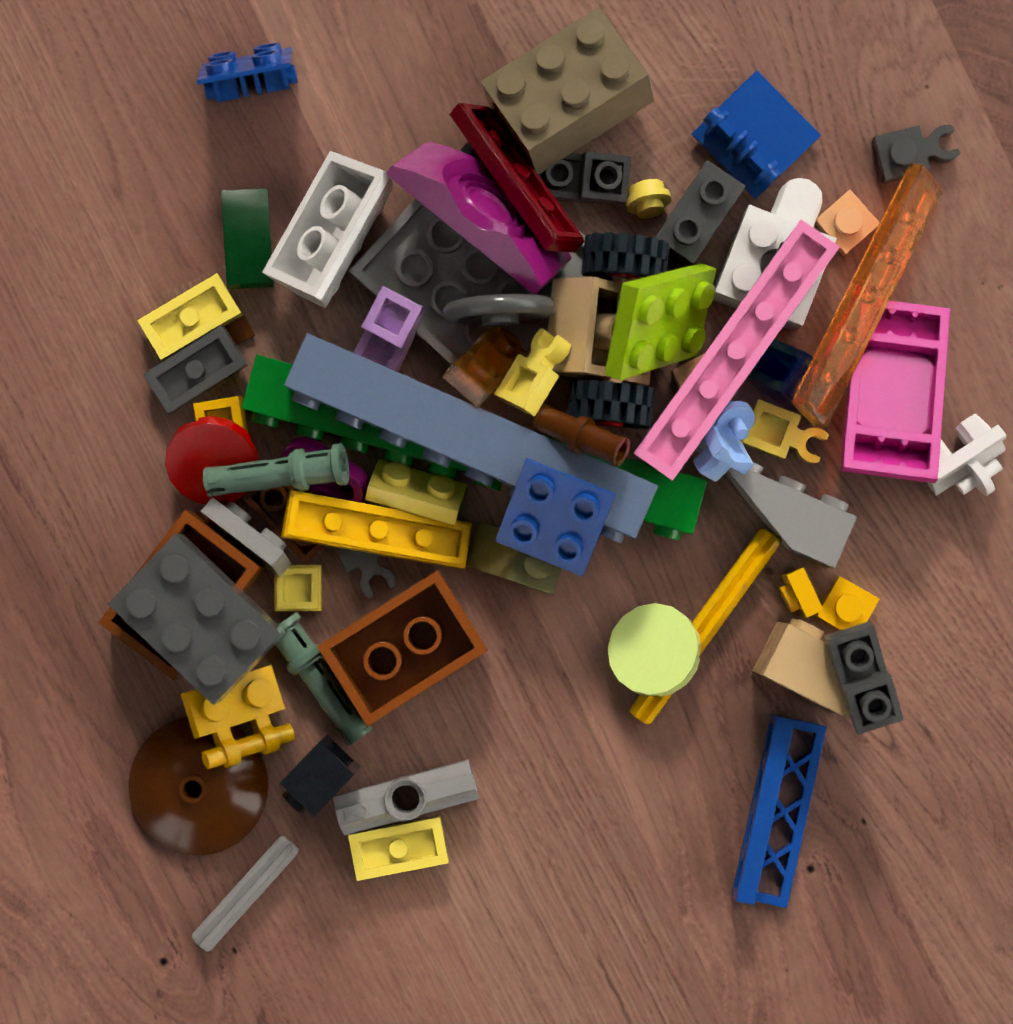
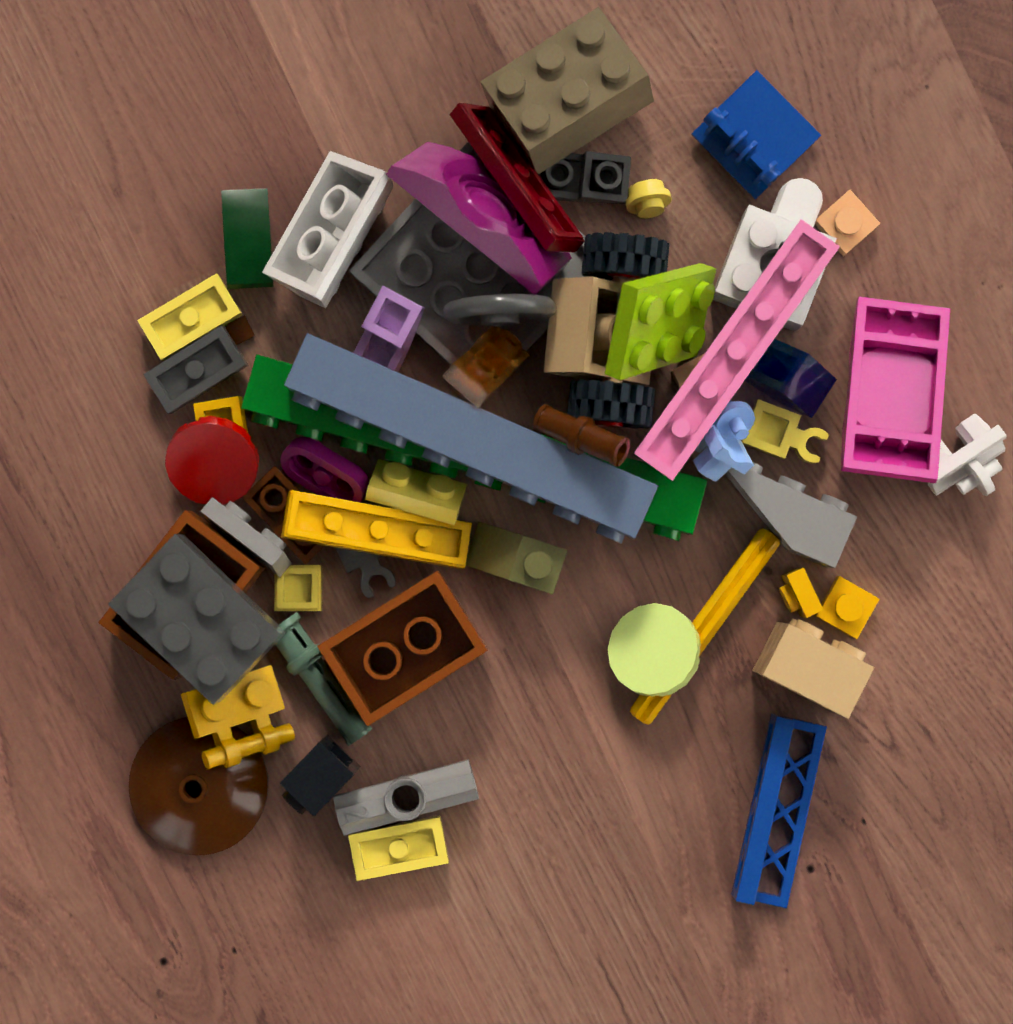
light grey axle [192,835,299,952] -> none
blue hinge [197,43,298,103] -> none
sand green pin [203,443,349,497] -> none
light yellow plate [494,328,571,417] -> none
blue hinge [495,458,616,577] -> none
dark grey brick [655,160,746,267] -> none
clear orange tile [791,163,944,428] -> none
dark grey slope [824,621,904,735] -> none
dark grey plate [872,125,960,184] -> none

